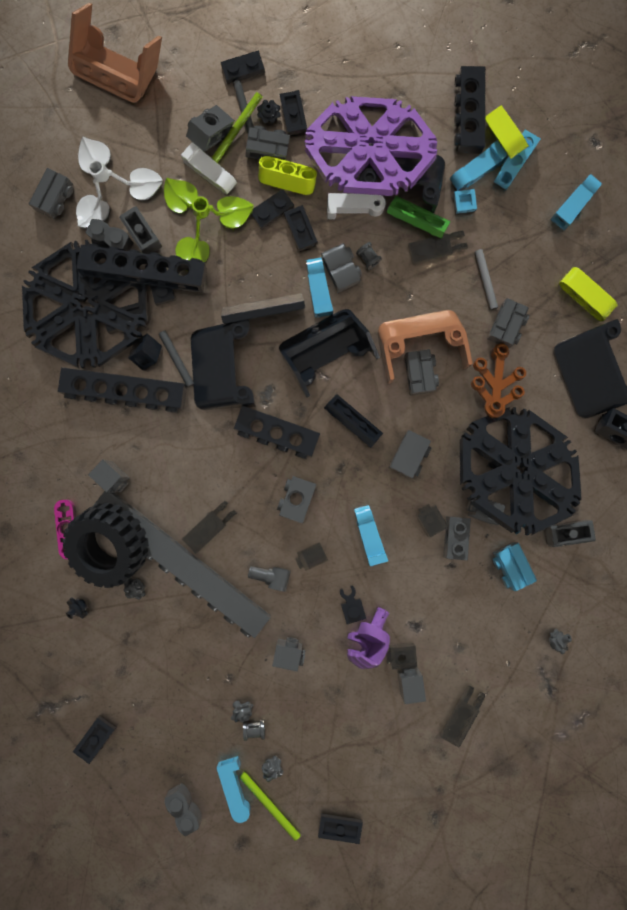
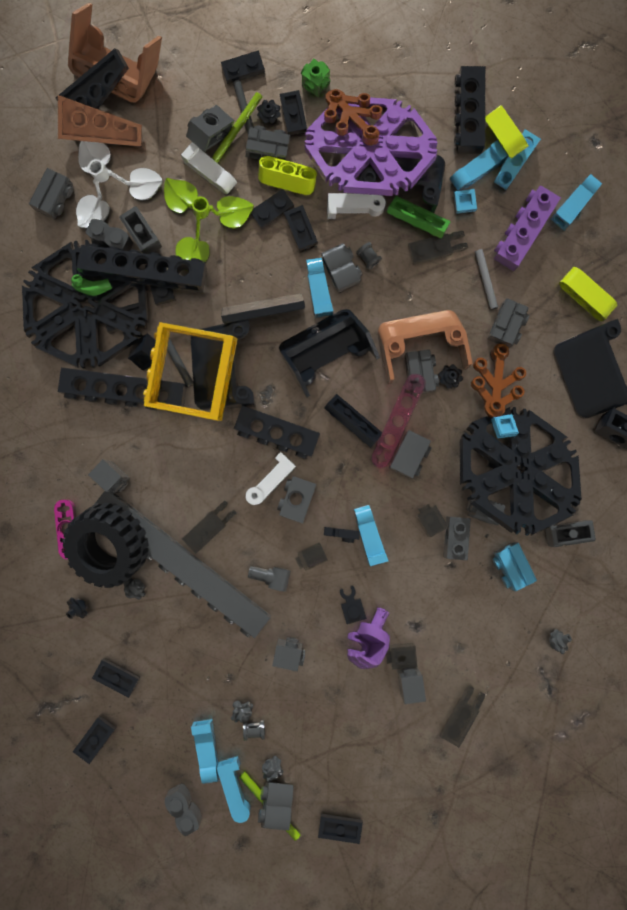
none -> black wing [55,48,129,109]
none -> nougat wing [58,95,142,146]
none -> bright green arm [71,274,112,296]
none -> black plate [92,658,140,698]
none -> yellow window [143,322,238,421]
none -> medium azure leg [191,719,219,784]
none -> white leg [246,452,296,505]
none -> dark grey brick [258,782,293,831]
none -> bright green brick [301,58,331,97]
none -> dark orange plant [324,89,382,146]
none -> black plate [324,527,360,543]
none -> clear pink beam [372,374,426,468]
none -> black plant [438,364,463,389]
none -> medium azure tile [491,414,519,439]
none -> medium lavender brick [494,185,561,271]

